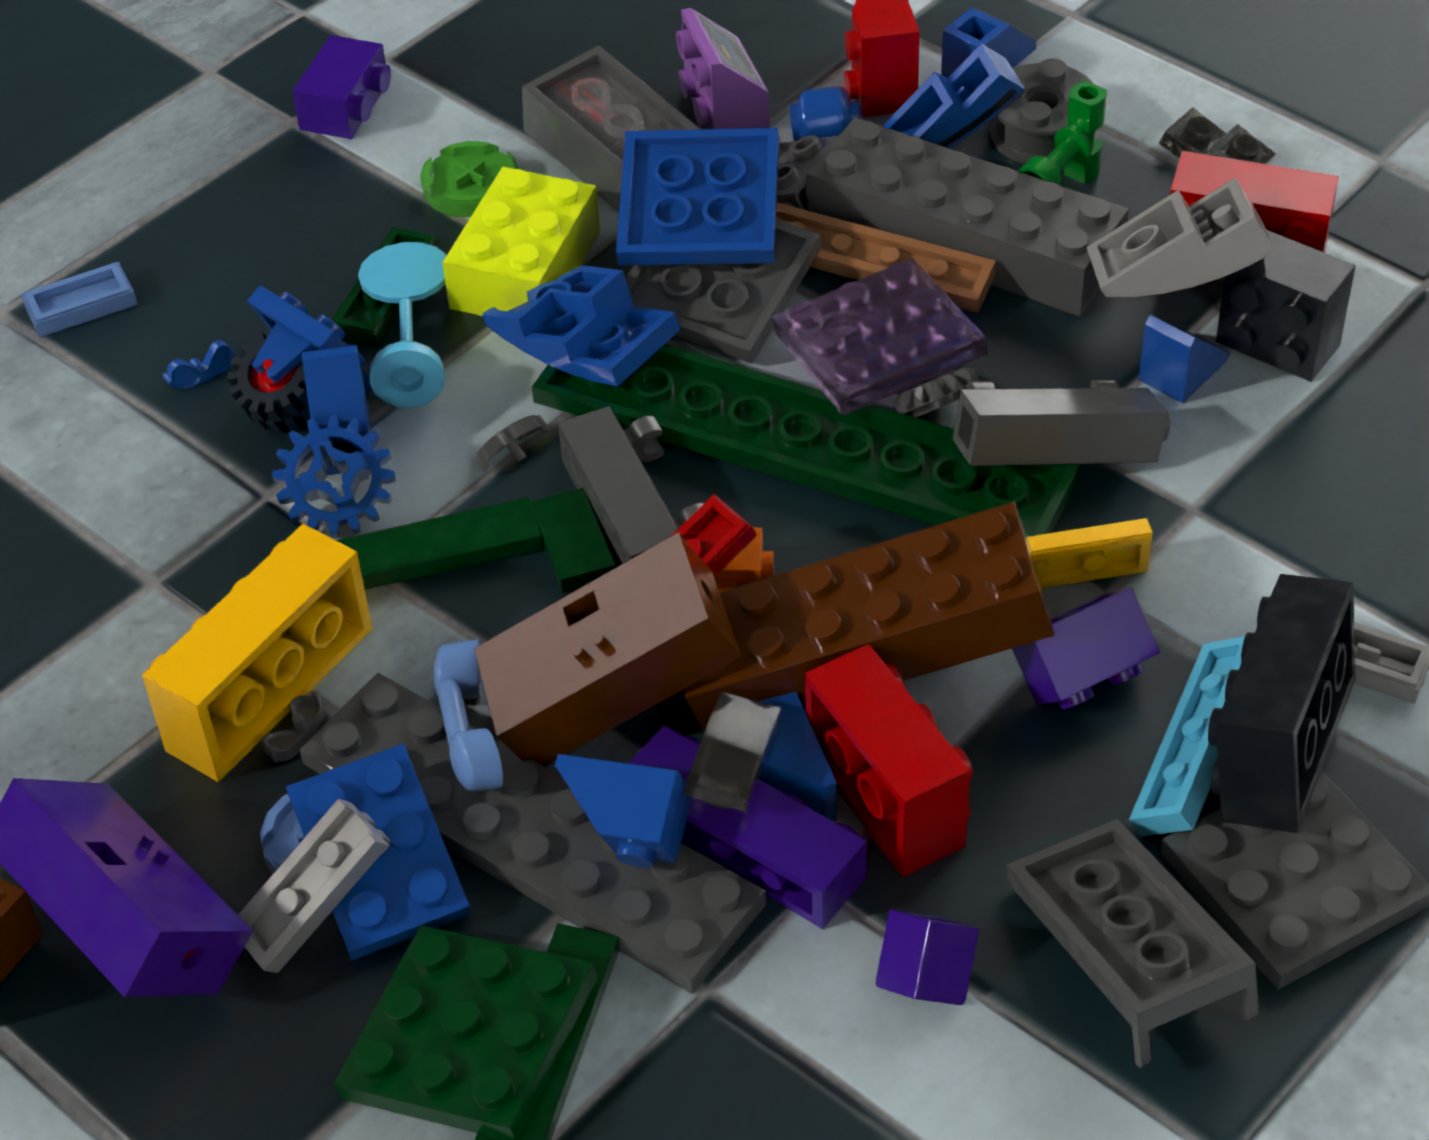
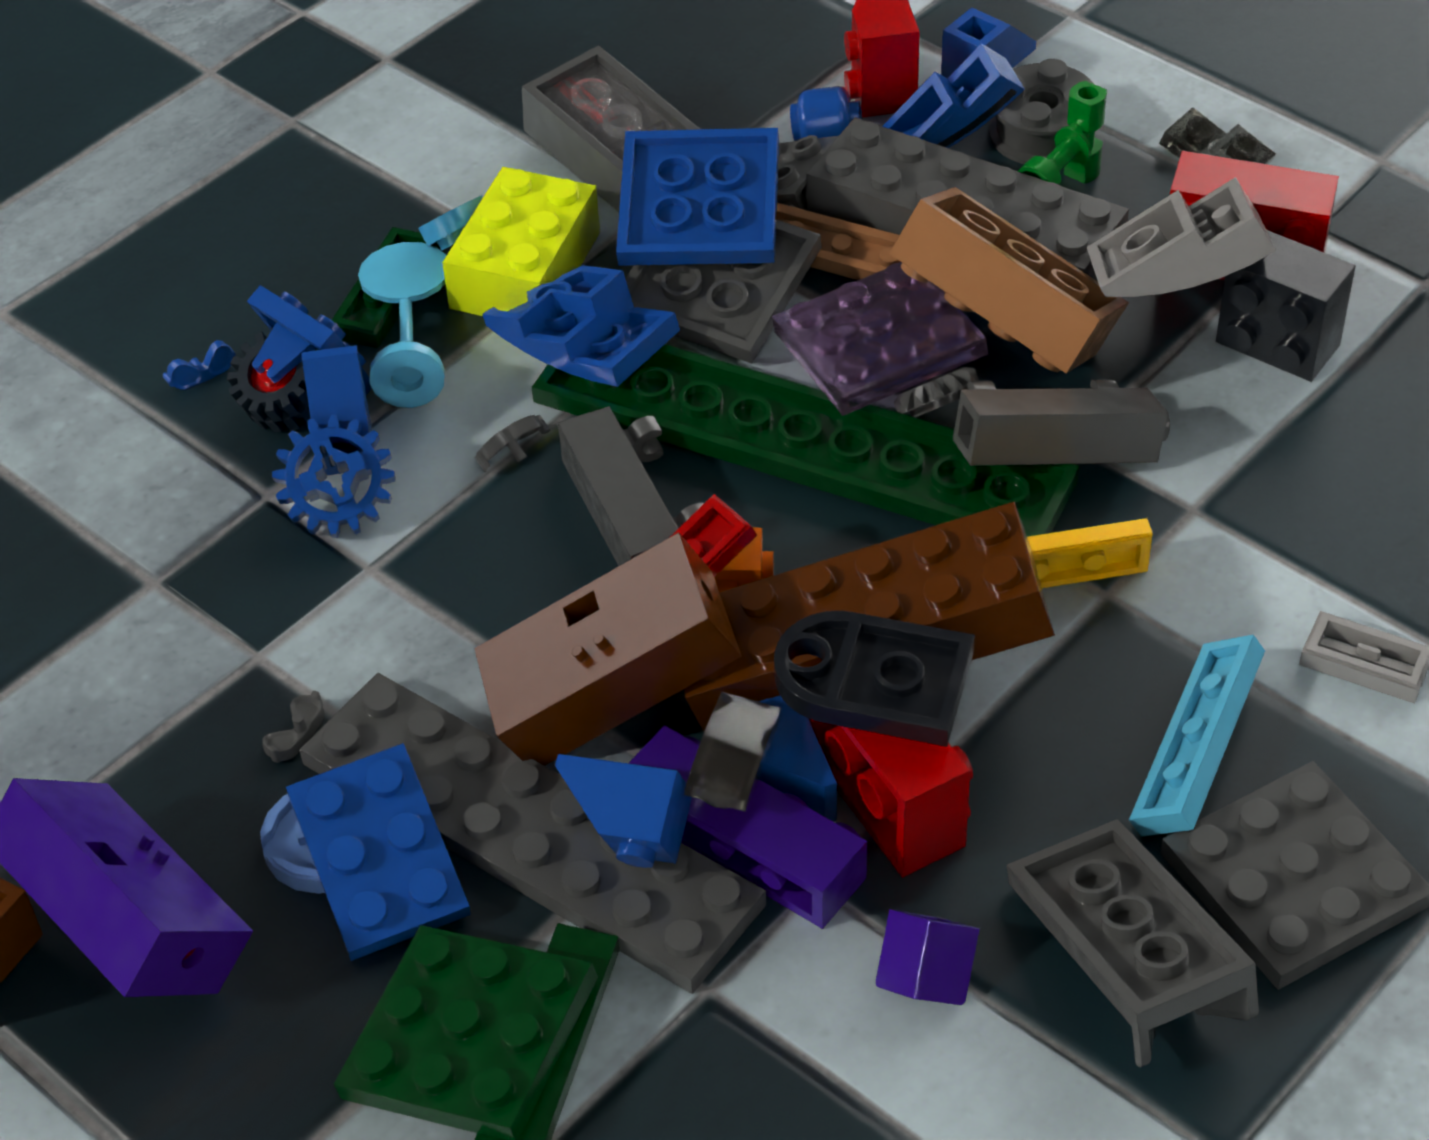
medium blue tile [21,262,138,338] -> none
yellow brick [142,524,373,783] -> none
light grey hinge [238,799,390,973] -> none
dark purple brick [292,35,391,139] -> none
dark green tile [336,497,543,590] -> none
bright green tile [420,141,518,217] -> none
medium blue piece [433,639,503,792] -> none
dark green tile [531,488,616,593] -> none
medium lavender slope [676,8,770,129] -> none
dark purple brick [1012,587,1160,709] -> none
blue slope [1138,315,1231,403] -> none
black brick [1208,574,1356,833] -> none
none -> dark azure plate [418,195,483,250]
none -> black plate [774,611,975,747]
none -> medium nougat brick [889,187,1129,374]

